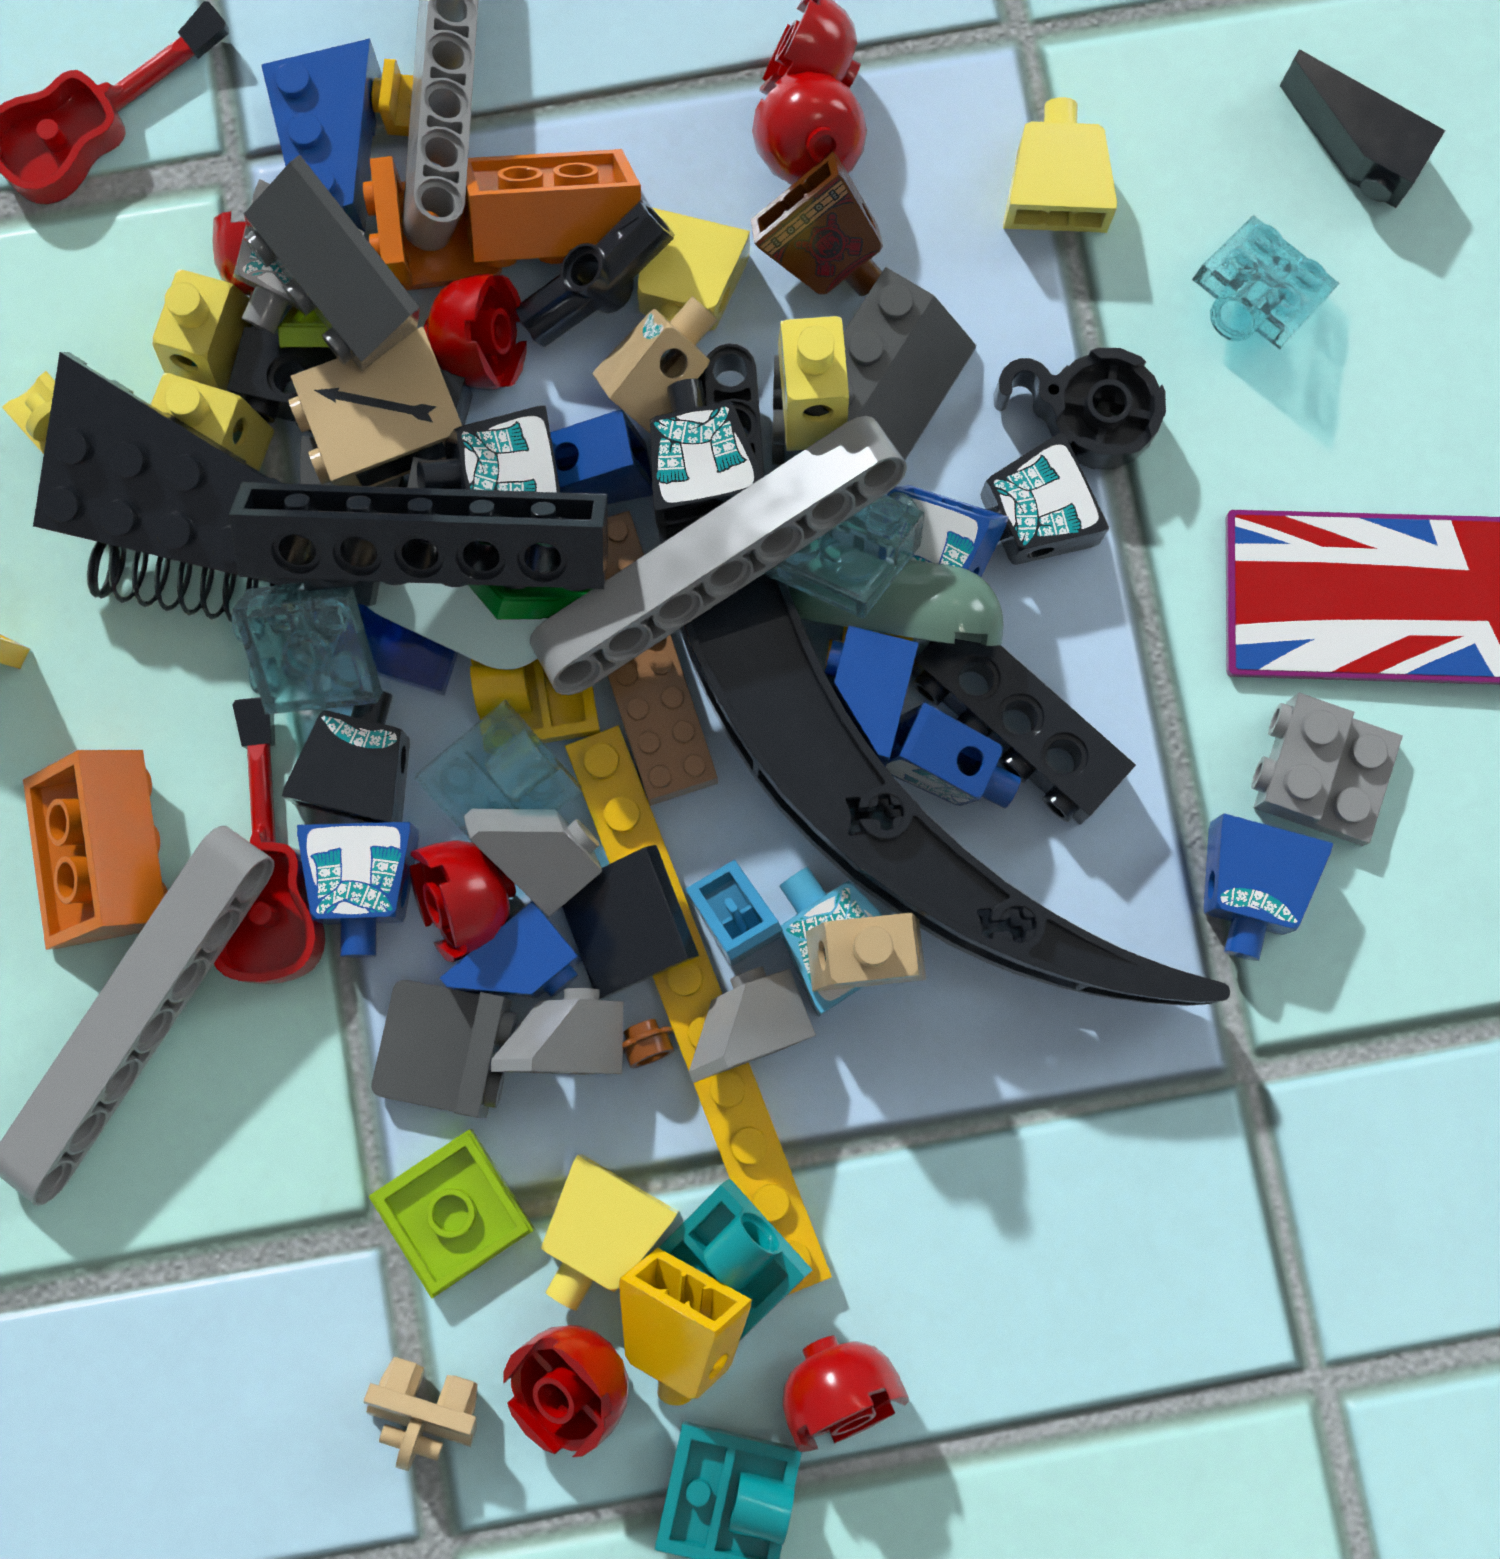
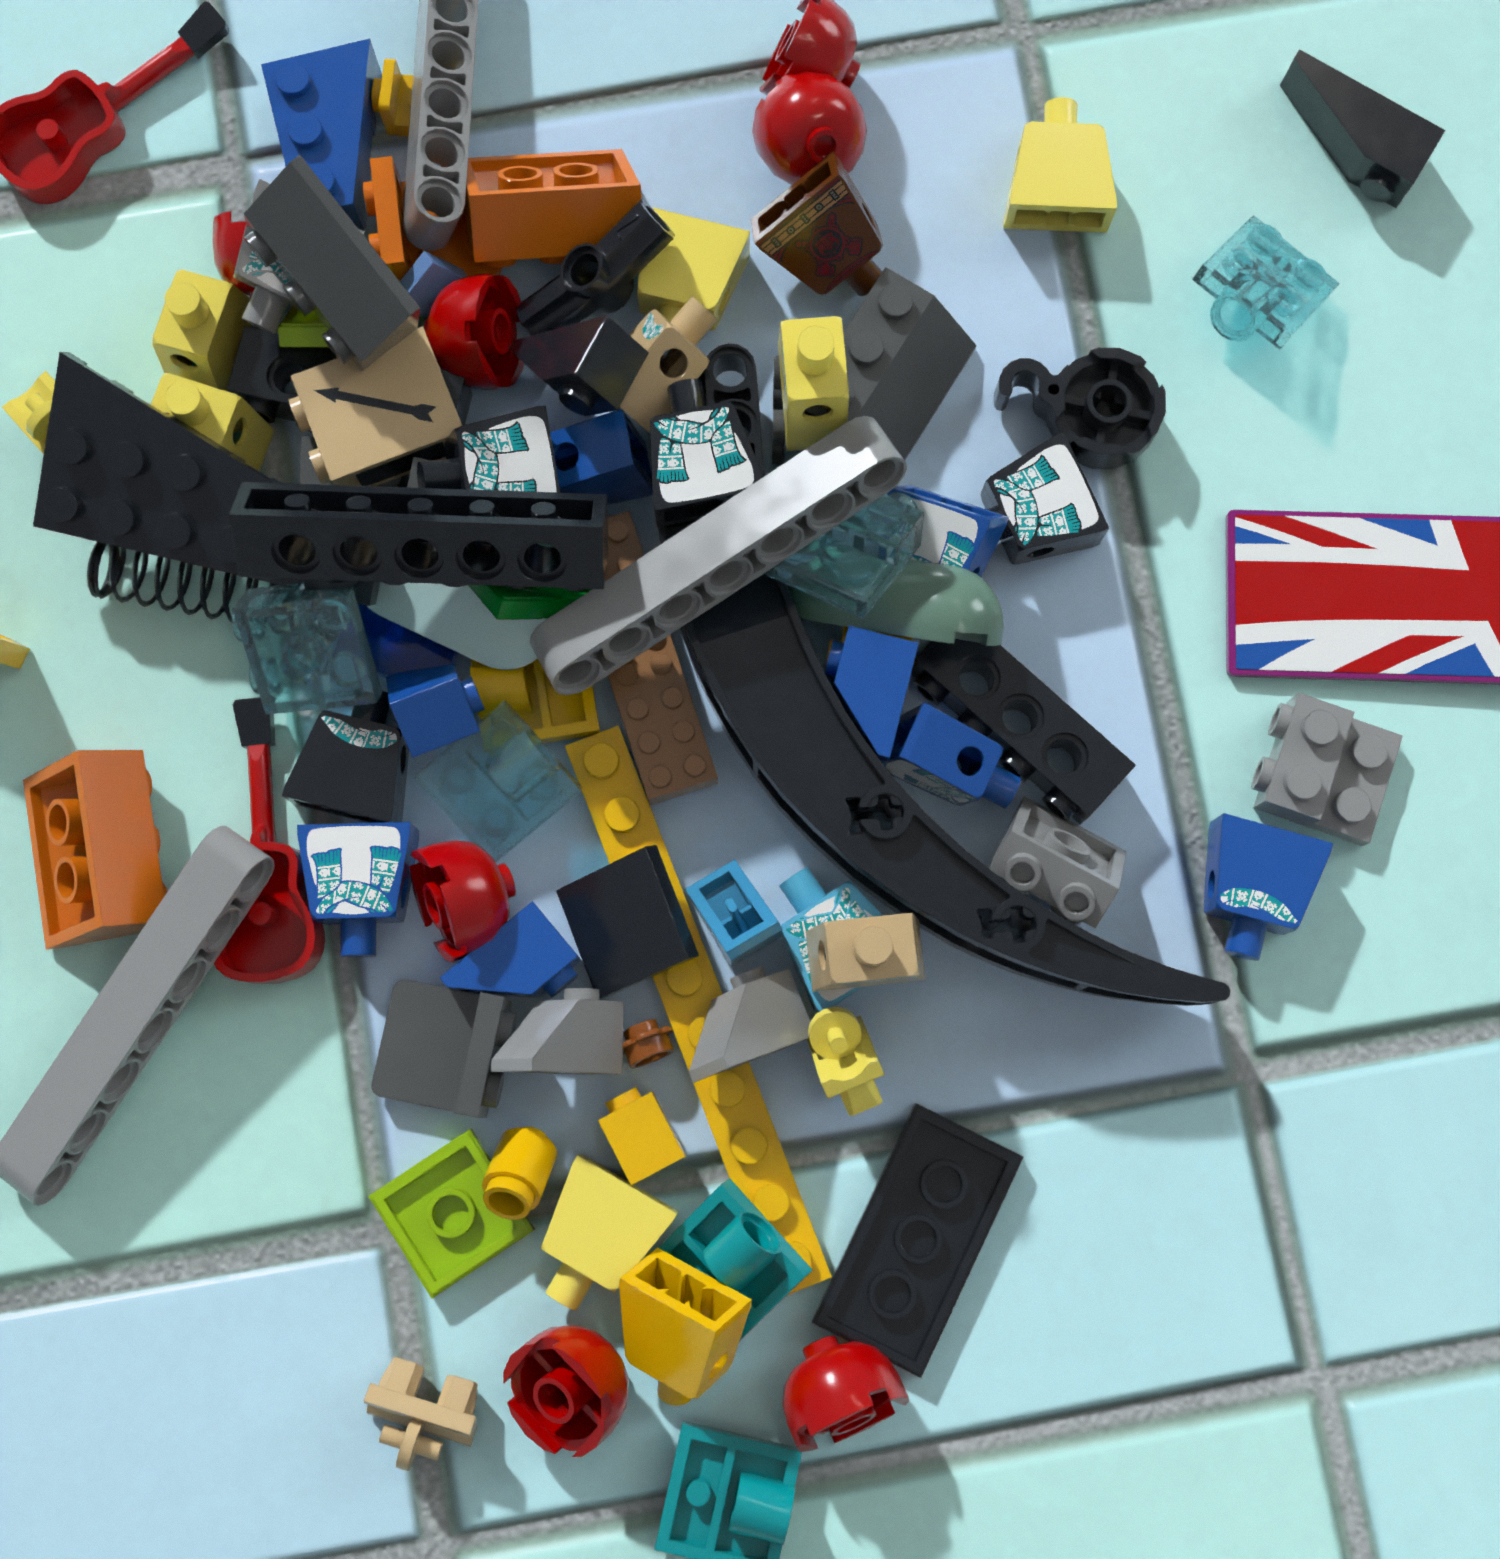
light grey slope [463,809,603,917] -> none
none -> blue slope [386,664,485,758]
none -> medium blue tile [400,251,468,319]
none -> yellow brick [482,1127,557,1220]
none -> black slope [509,315,649,416]
none -> yellow brick [598,1087,686,1185]
none -> light yellow hips [807,1006,884,1116]
none -> black tile [811,1103,1023,1378]
none -> light grey plate [989,796,1127,929]

